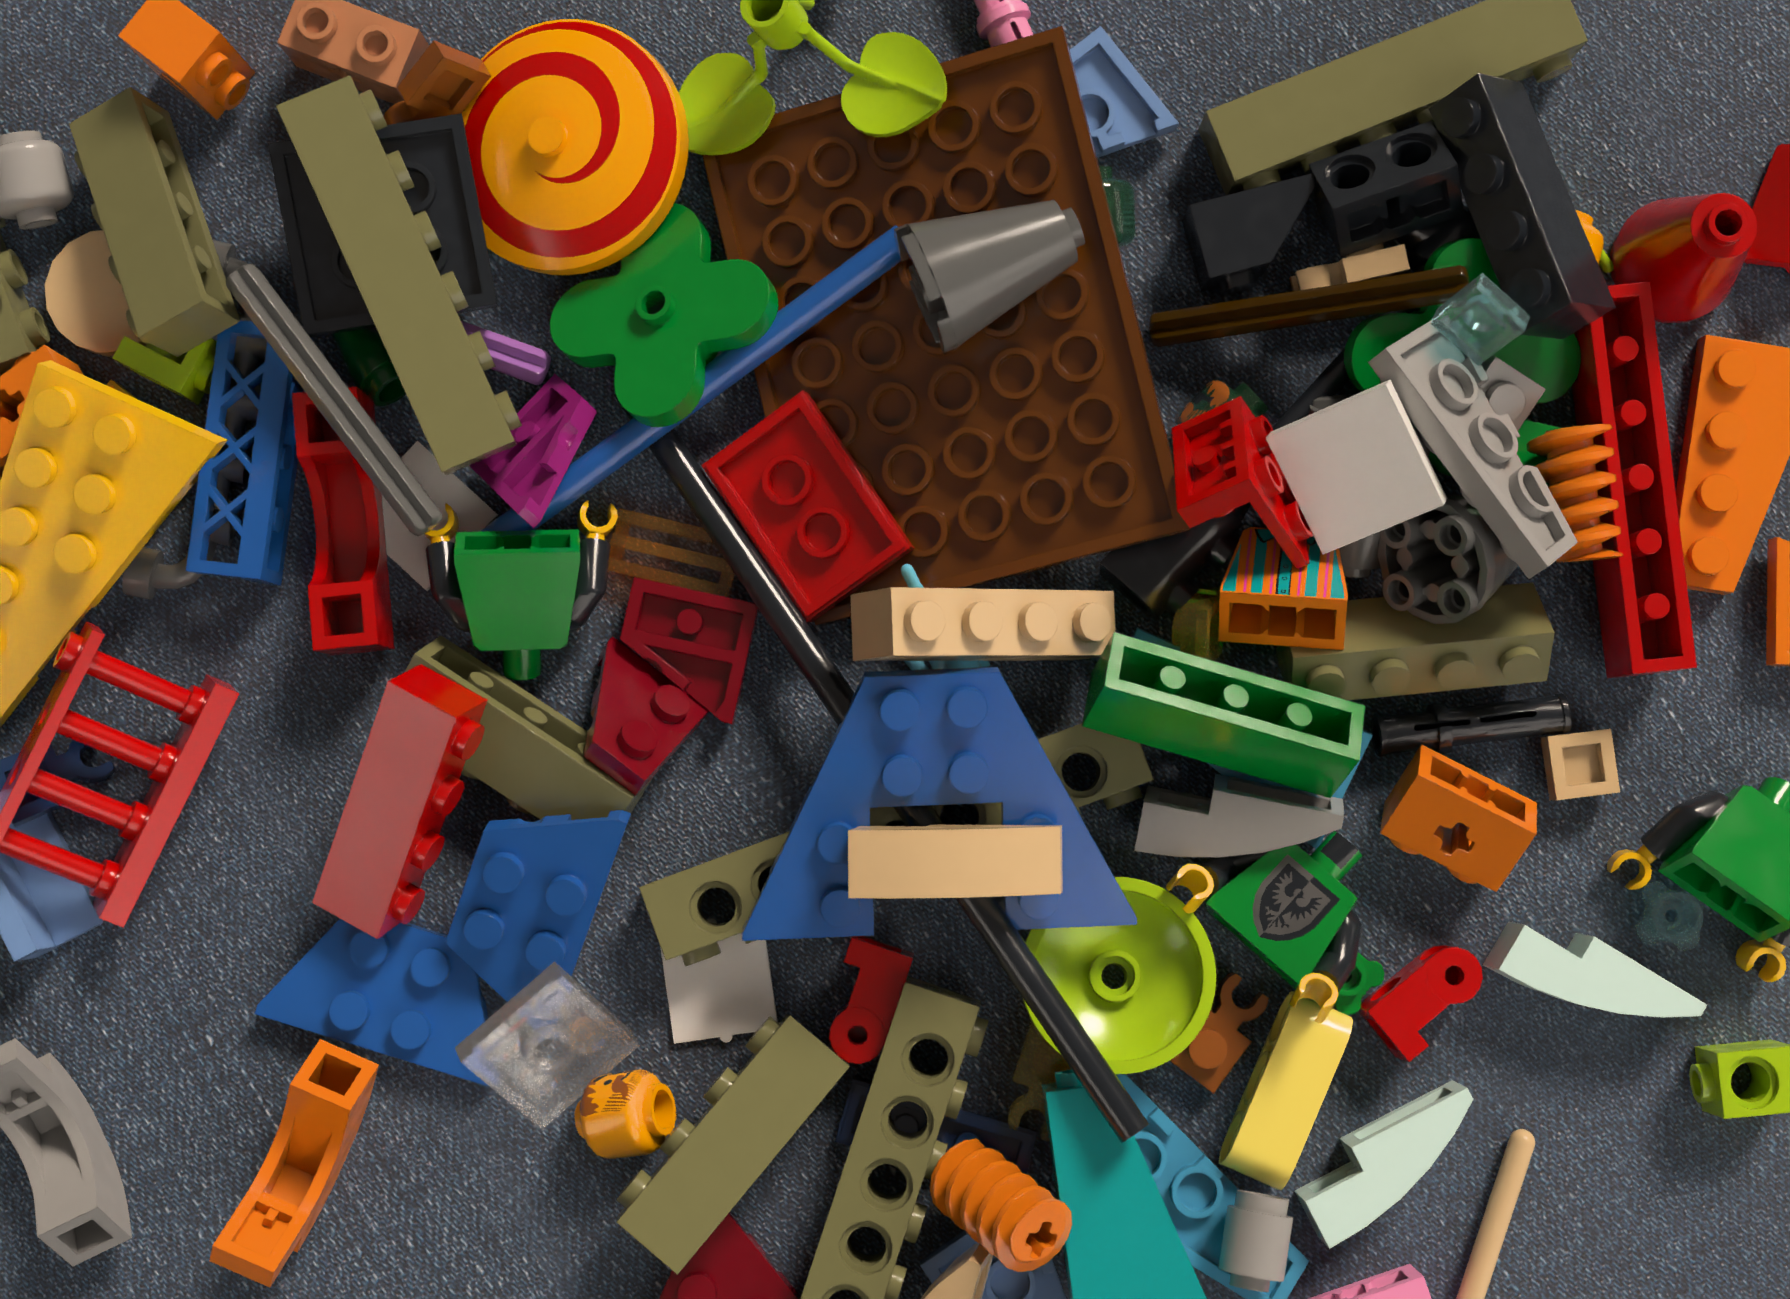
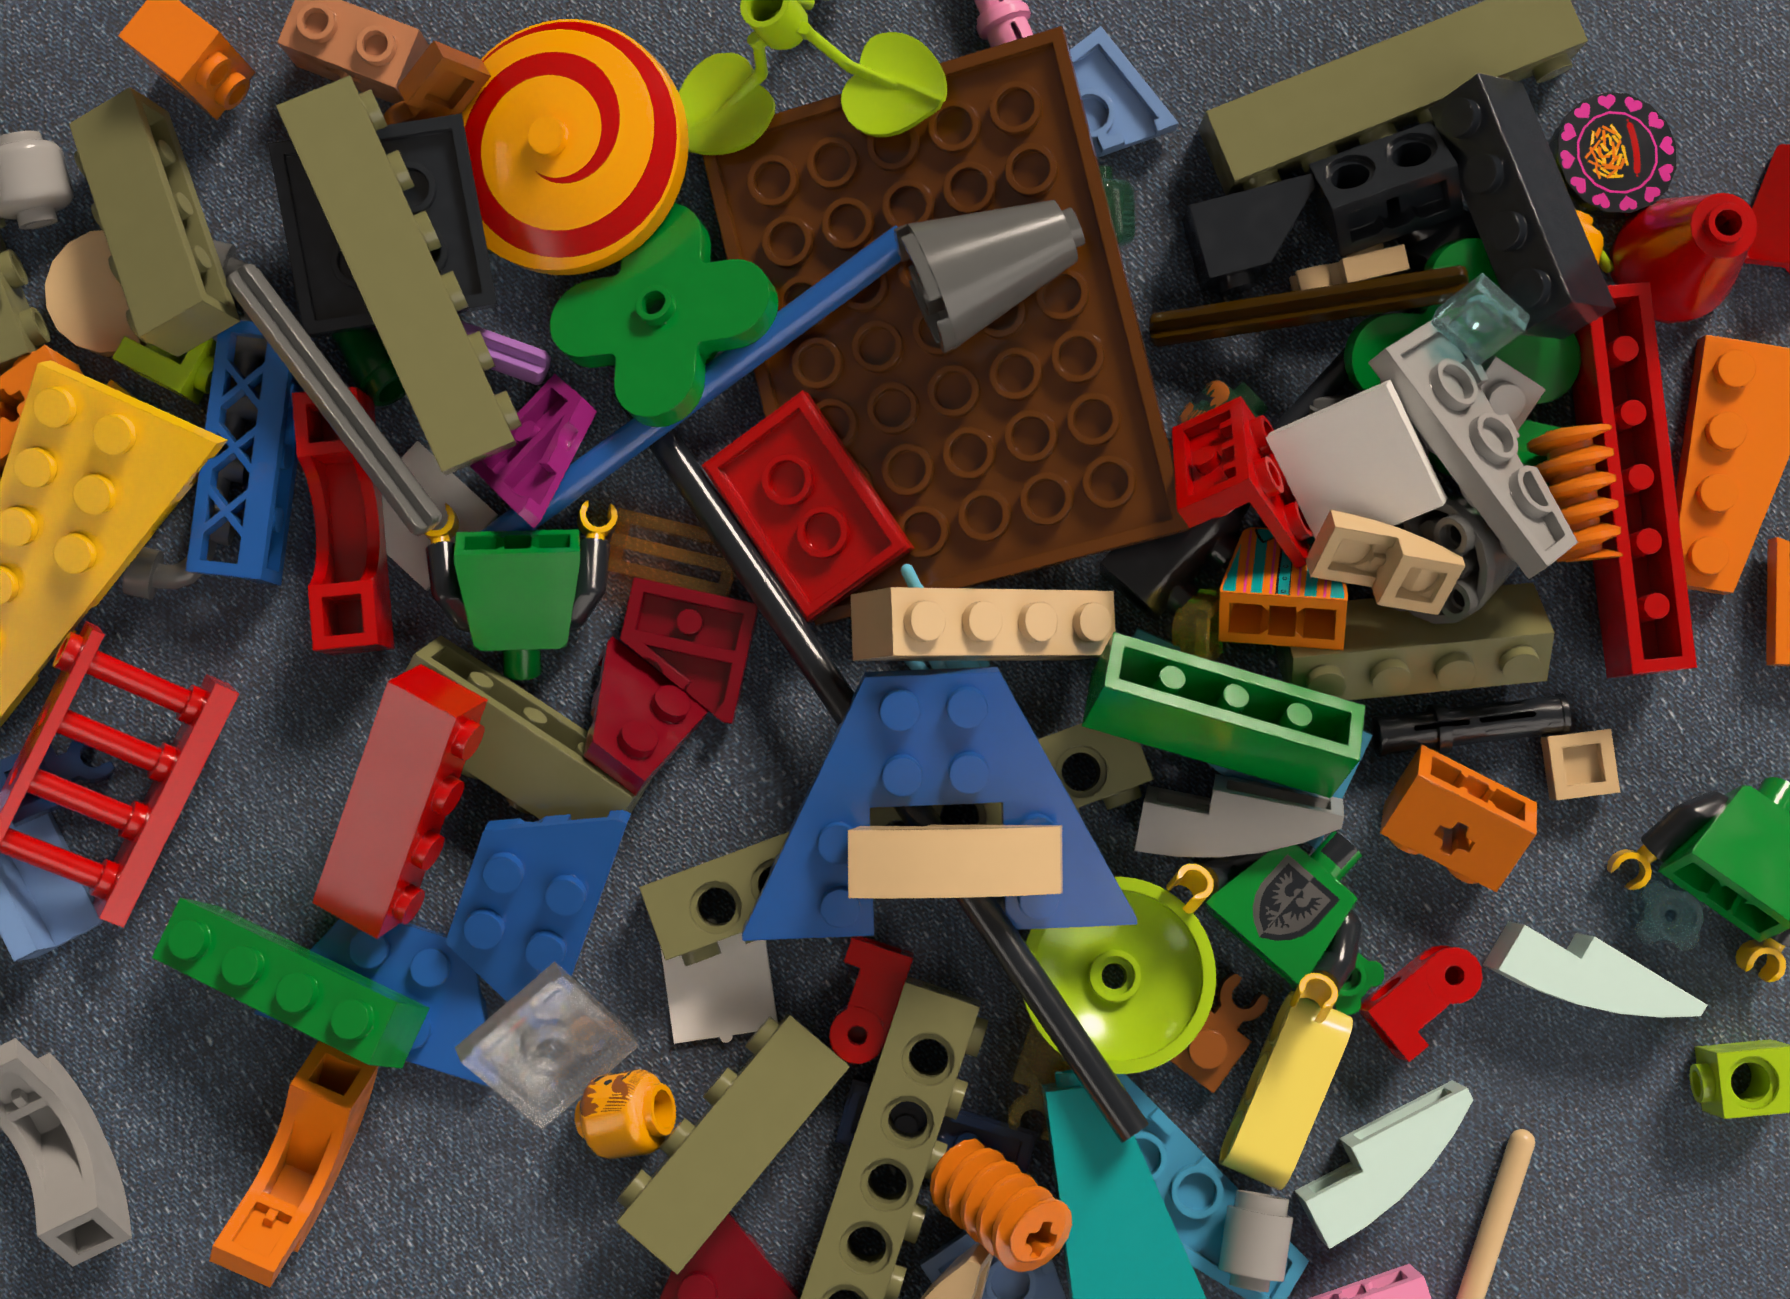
none -> green brick [152,897,430,1069]
none -> tan slope [1306,510,1466,615]
none -> black tile [1549,92,1676,220]

